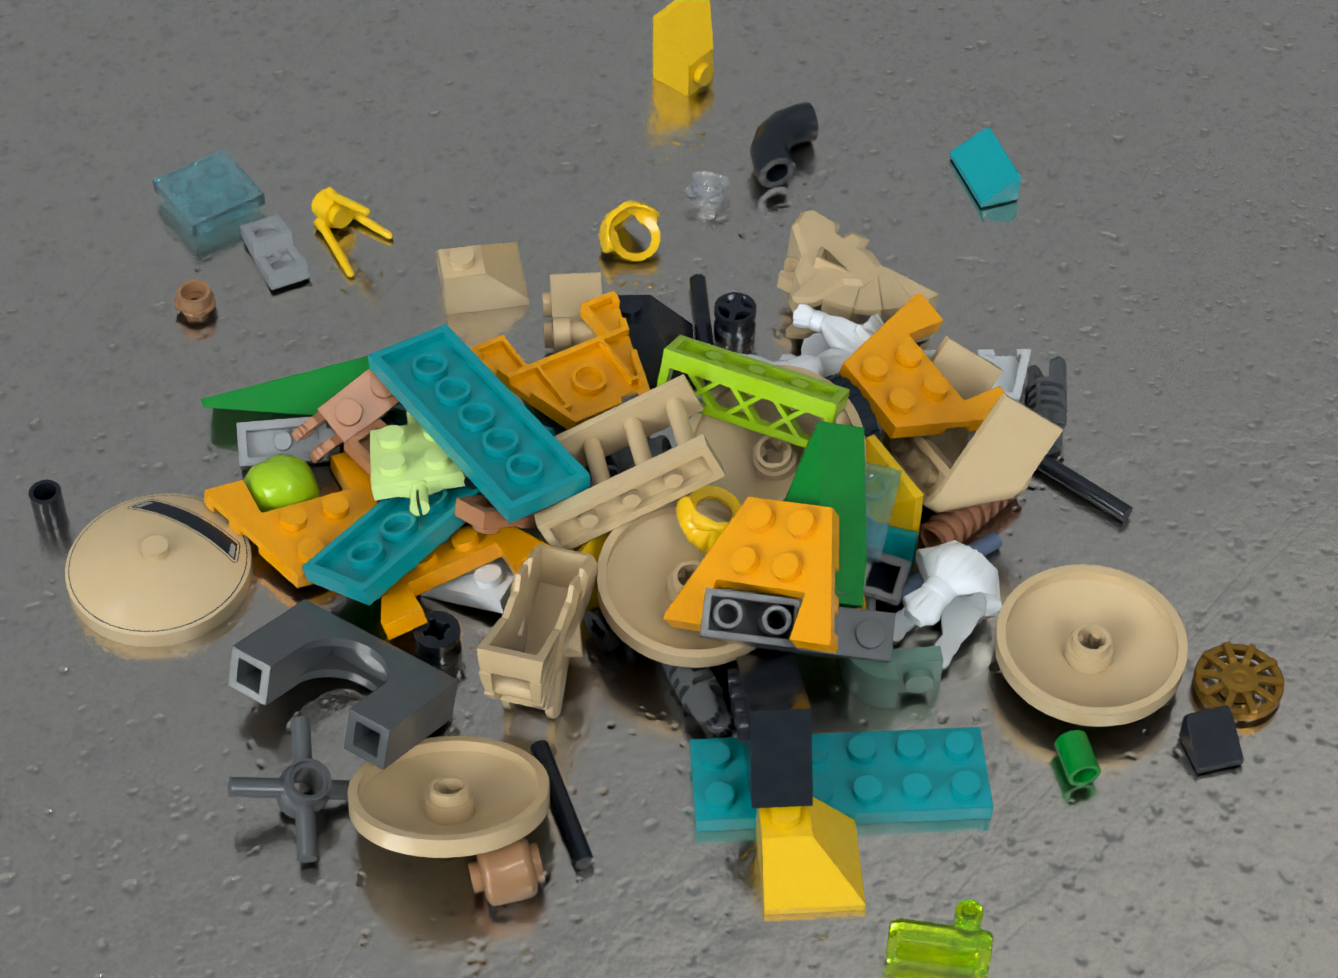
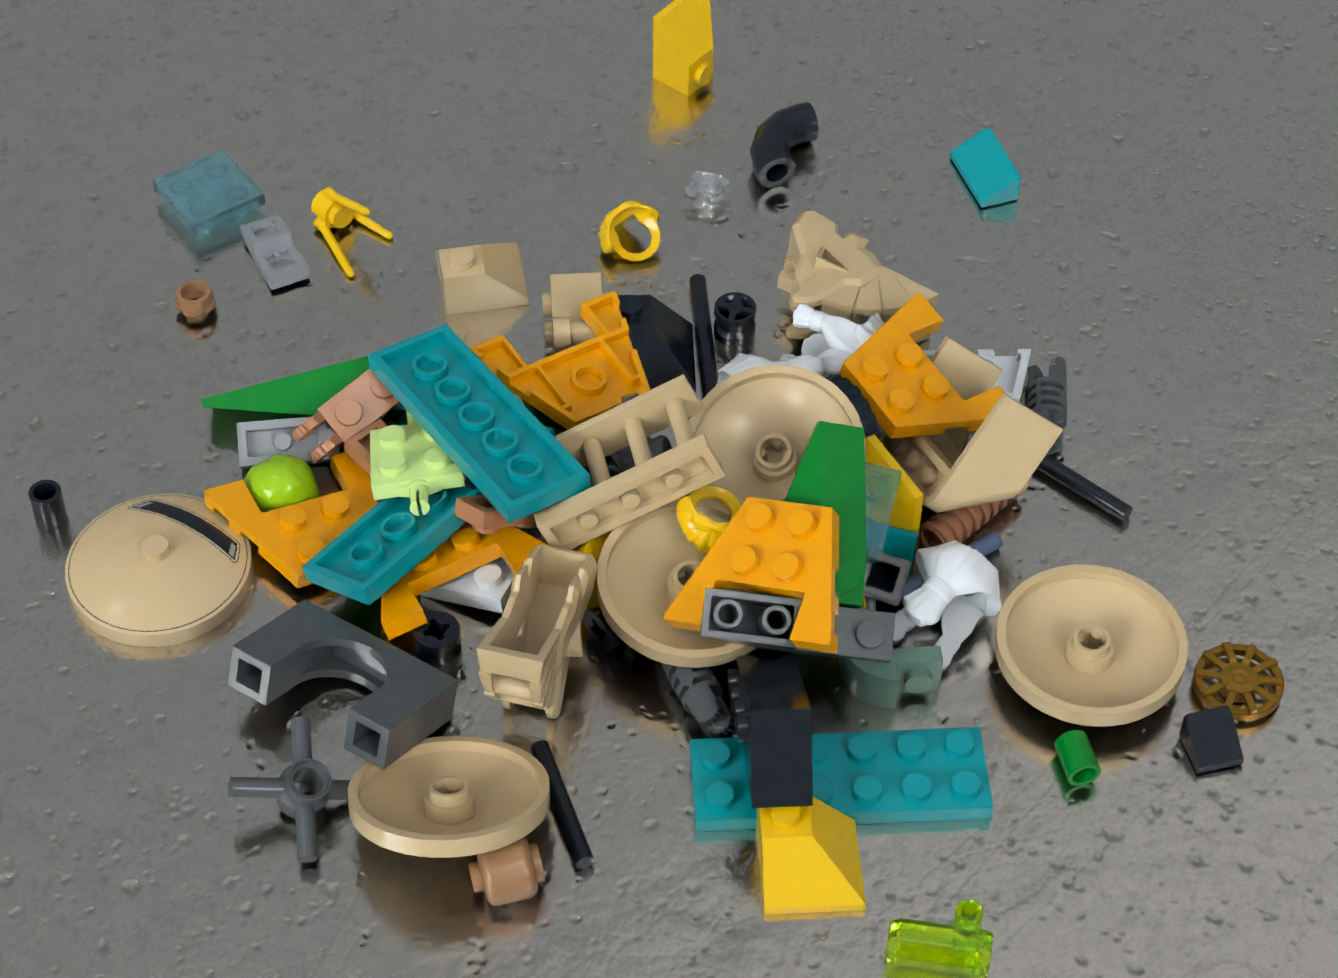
lime fence [657,335,850,448] -> none

